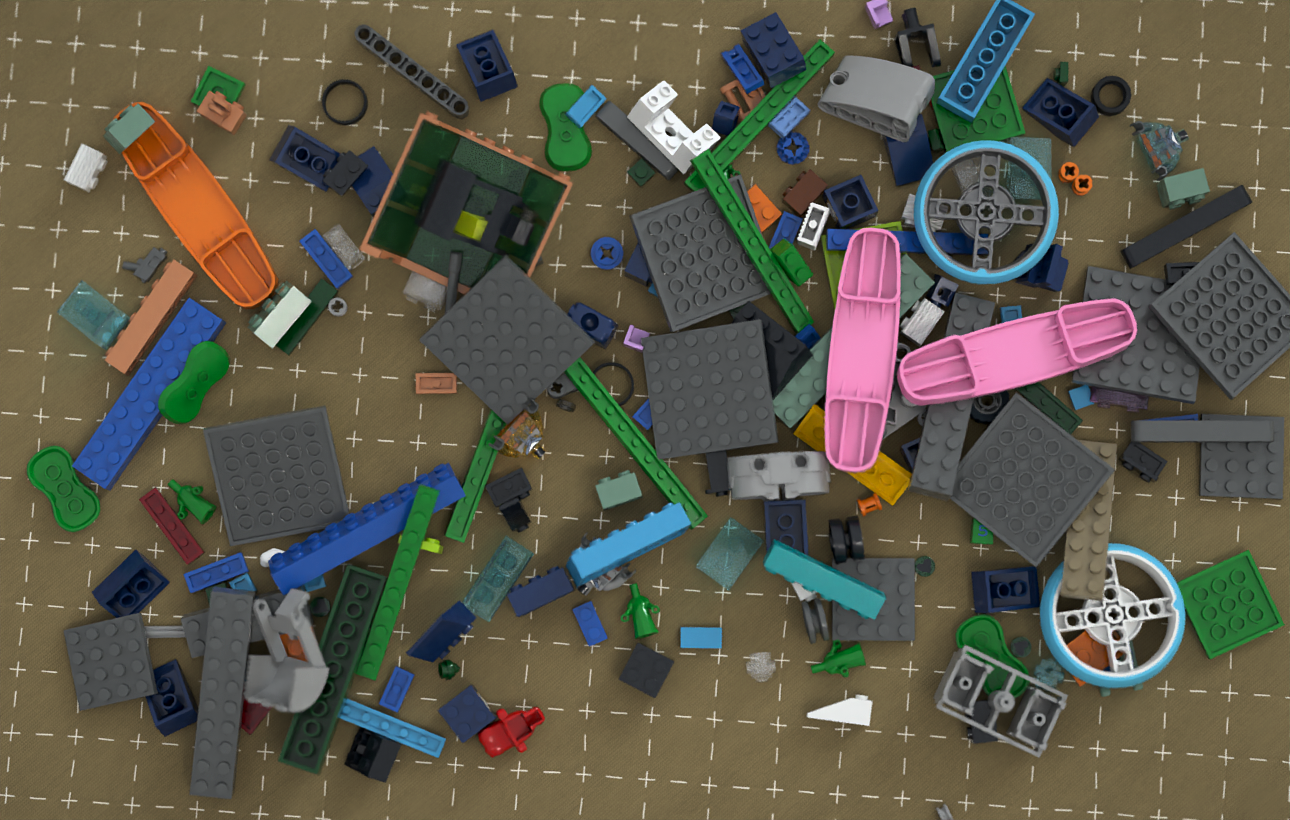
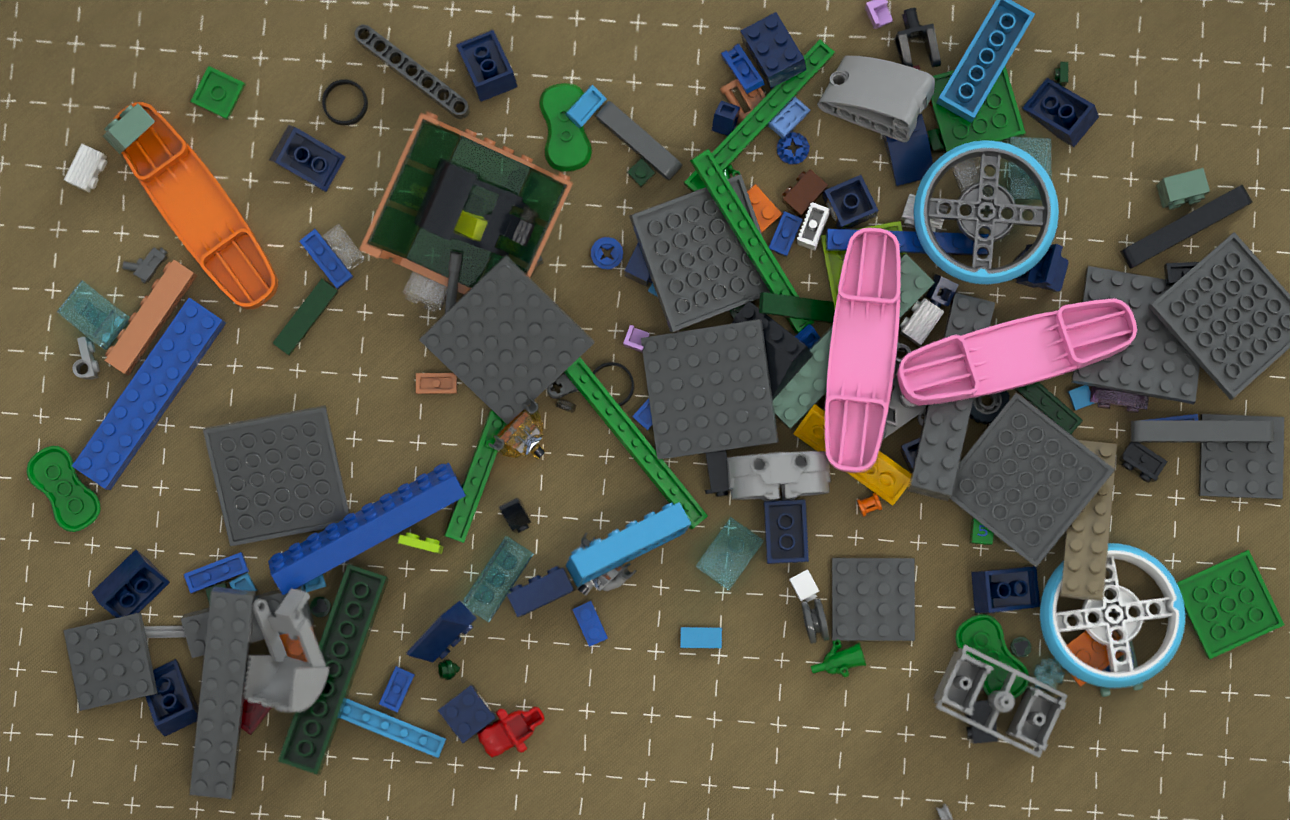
dark red plate [139,487,205,565] -> none
green plate [158,341,230,424] -> none
green piece [168,479,217,525] -> none
nougat brick [197,91,247,135] -> none
brick [248,280,312,348] -> none
white arm [260,548,285,567] -> none
black bracket [323,150,368,197] -> none
light grey bush [328,297,348,317] -> none
black slope [344,727,401,783] -> none
dark blue slope [352,146,407,218] -> none
green plate [356,484,440,681] -> none
black bracket [485,467,533,508] -> none
dark blue piece [567,302,618,349] -> none
sand green brick [595,470,643,511] -> none
black brick [619,643,674,698] -> none
green piece [621,583,660,639] -> none
white plate [627,81,721,174] -> none
clear brick [746,652,776,682] -> none
teal brick [763,539,886,620] -> none
green brick [770,239,813,286] -> none
white slope [806,694,872,726] -> none
black wheel [828,516,865,564] -> none
clear green tile [915,556,935,577] -> none
dark azure tile [1000,305,1022,323] -> none
orange bush [1058,162,1079,183] -> none
orange bush [1071,175,1092,196] -> none
black tyre [1091,76,1132,116] -> none
torso [1130,121,1189,181] -> none
none -> light grey plate [72,336,100,380]
none -> dark green tile [759,292,834,323]

